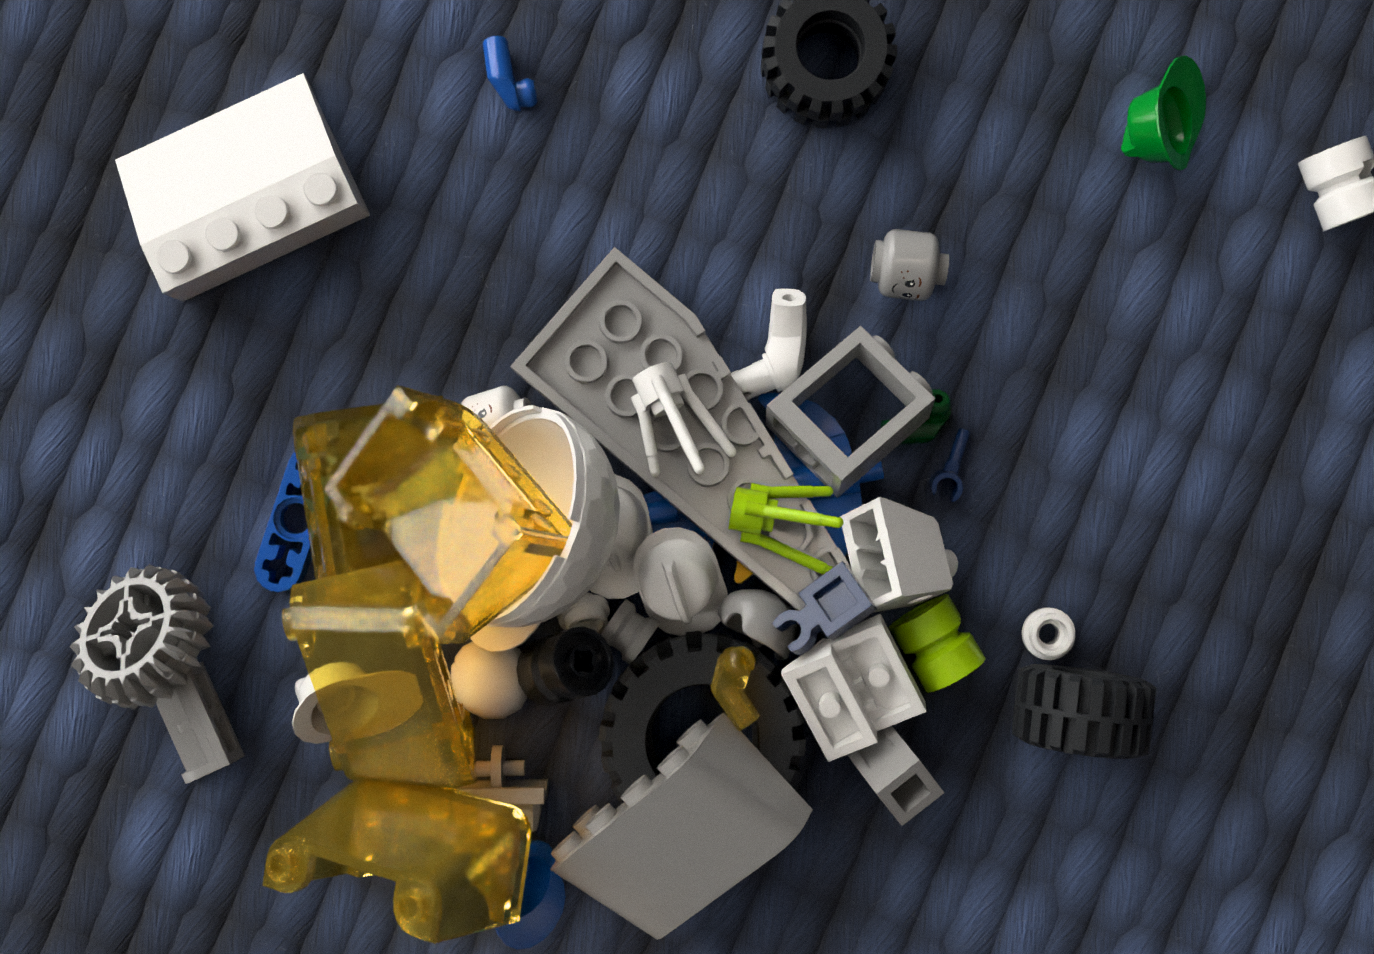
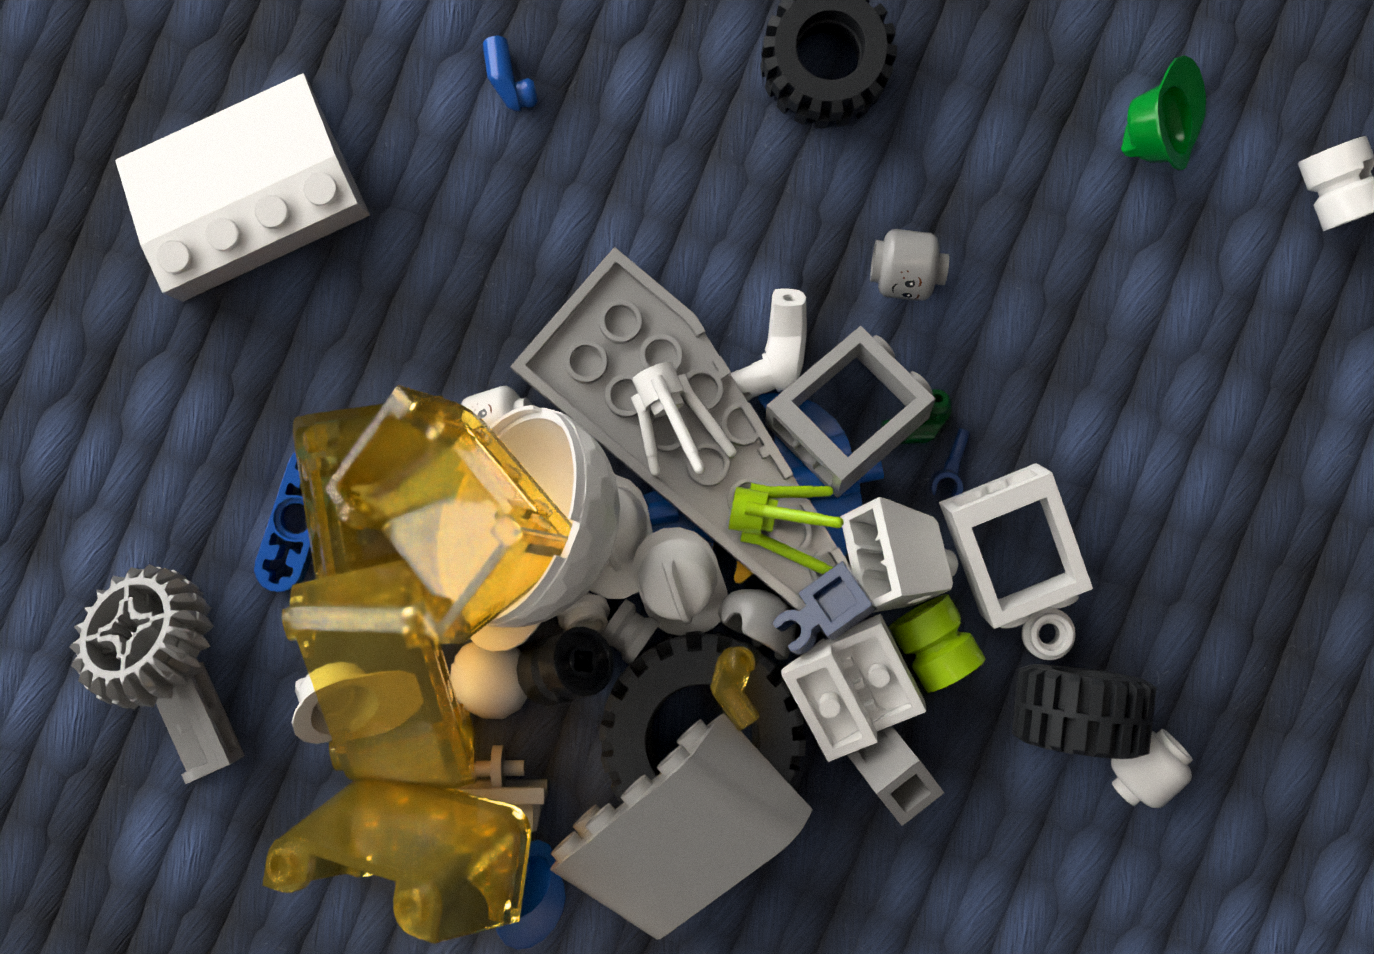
none -> white window [939,463,1093,629]
none -> white head [1111,729,1193,808]

